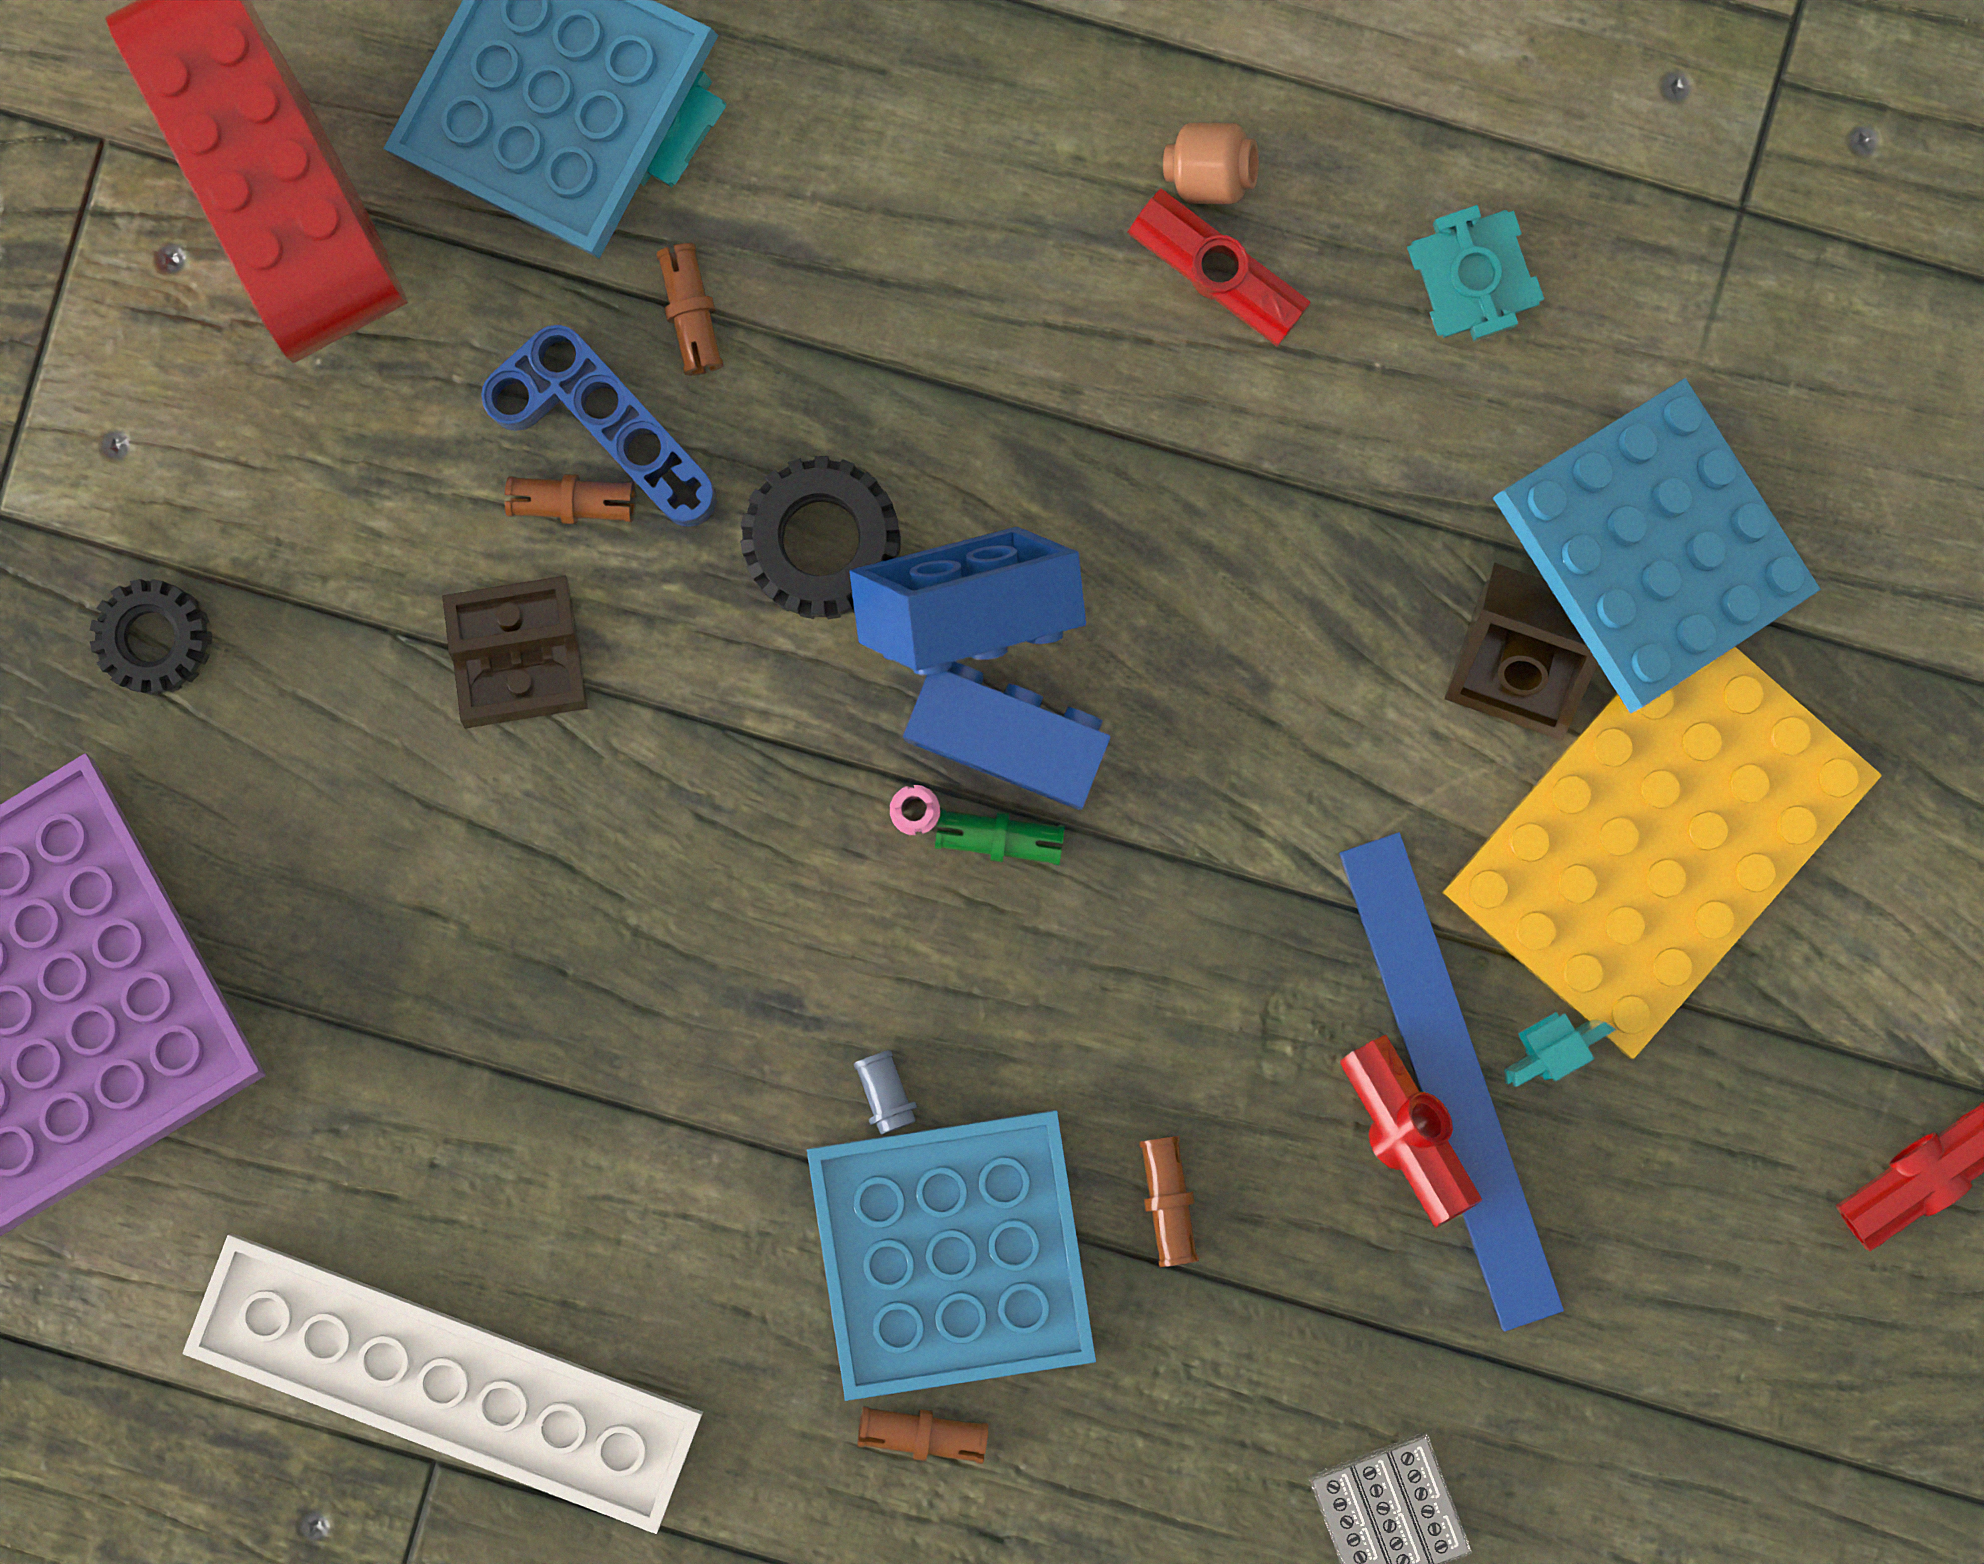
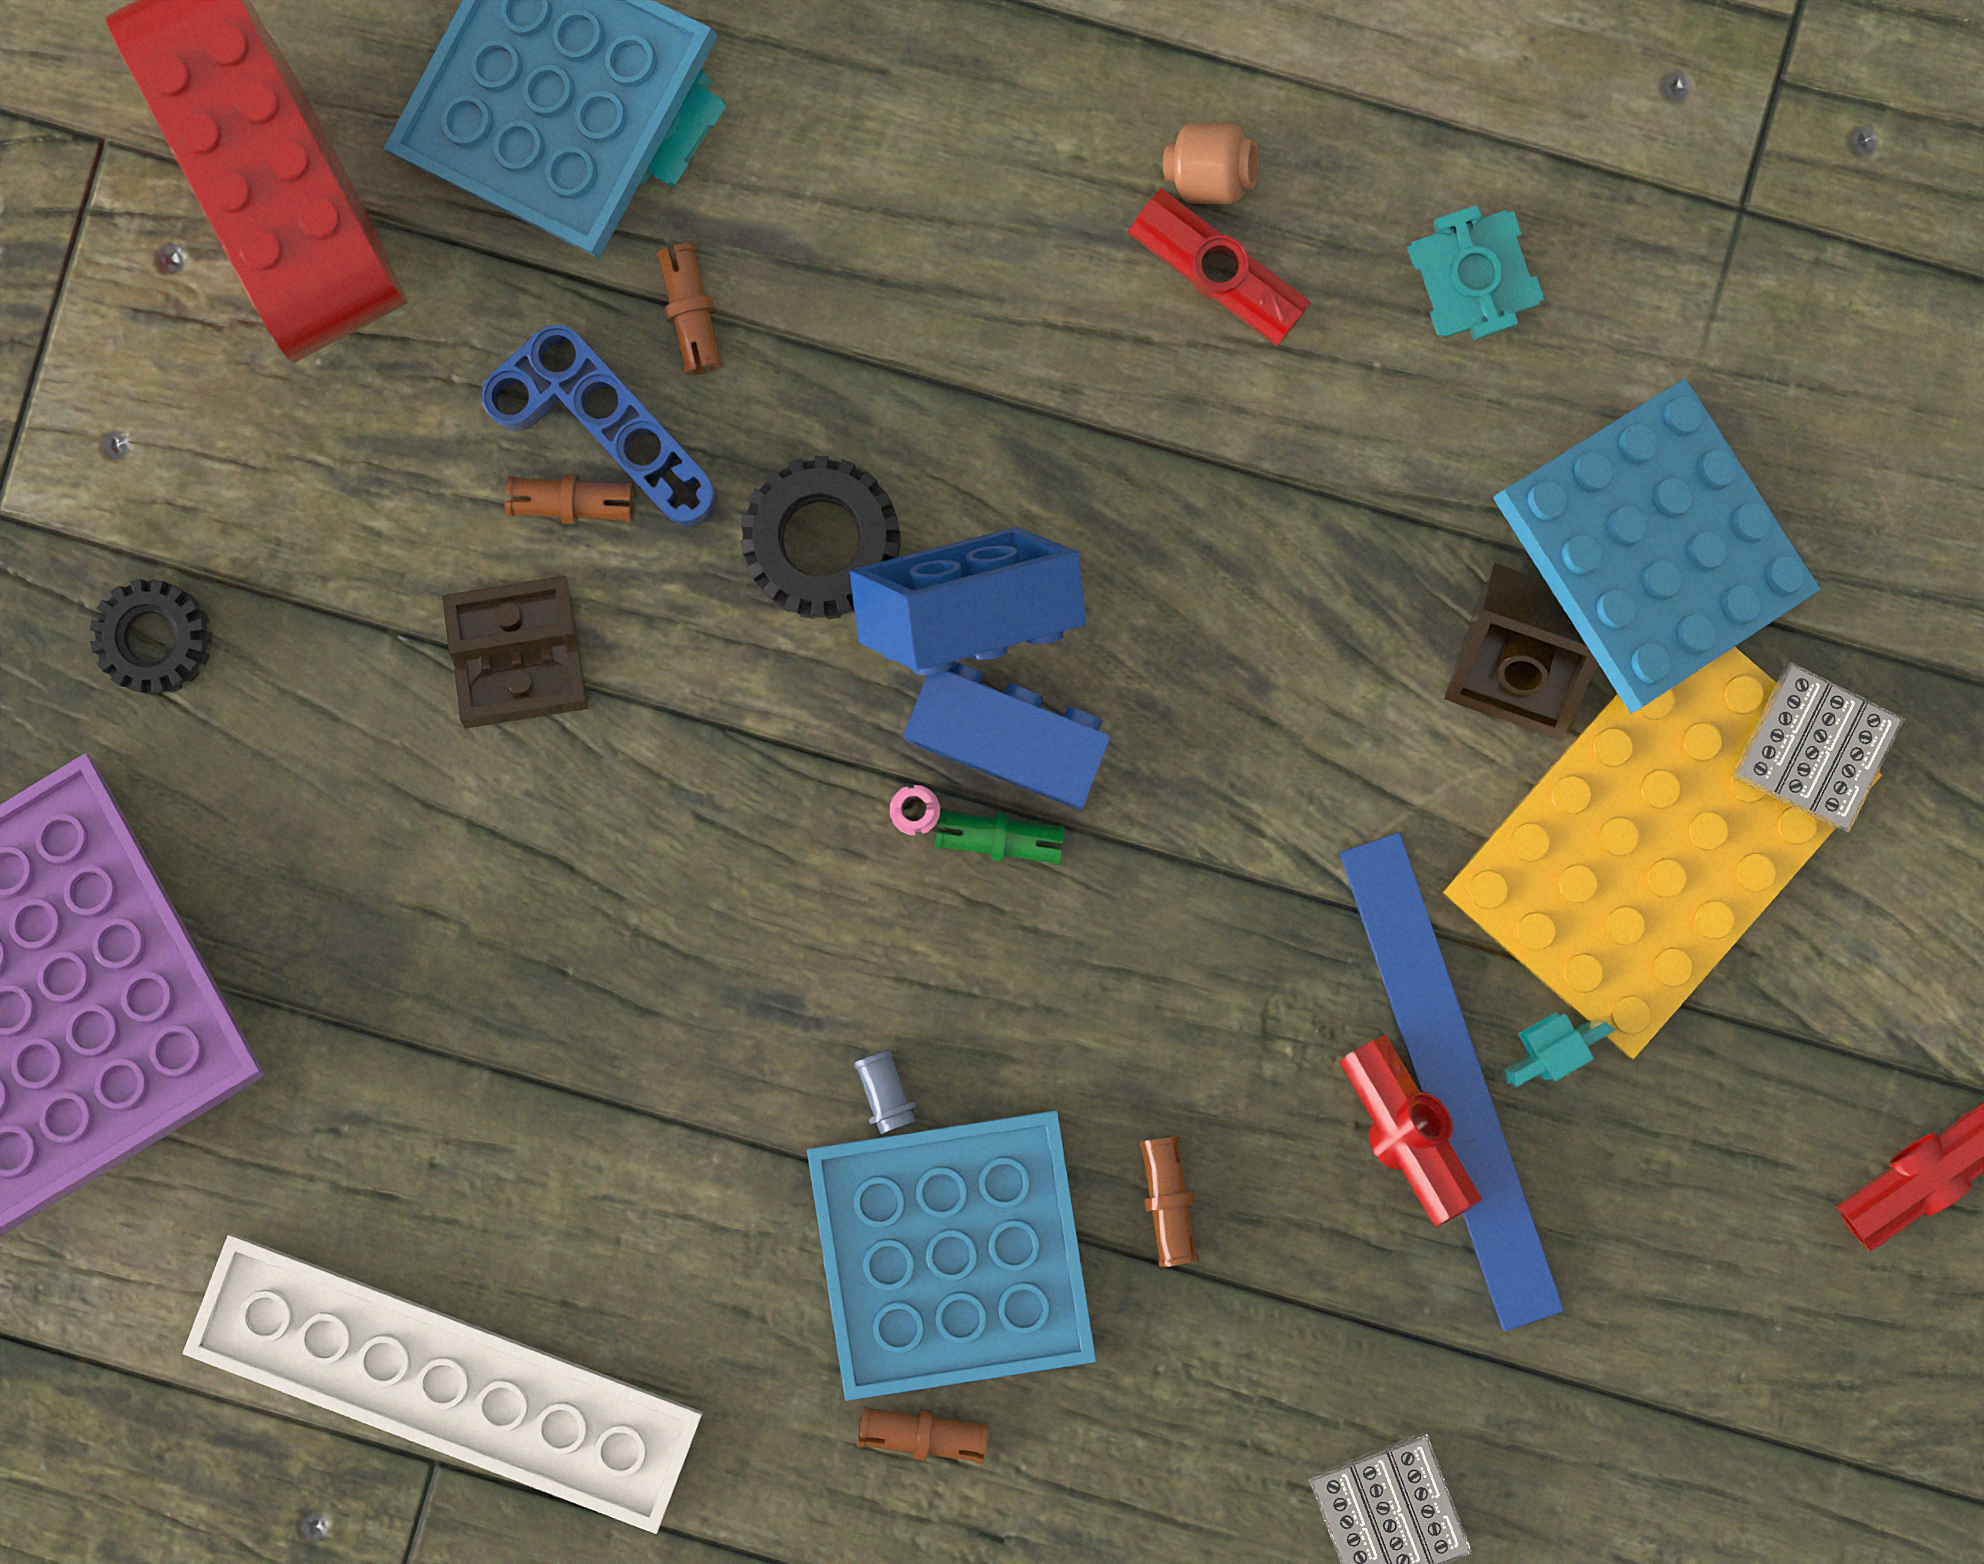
none -> light grey tile [1731,662,1905,833]

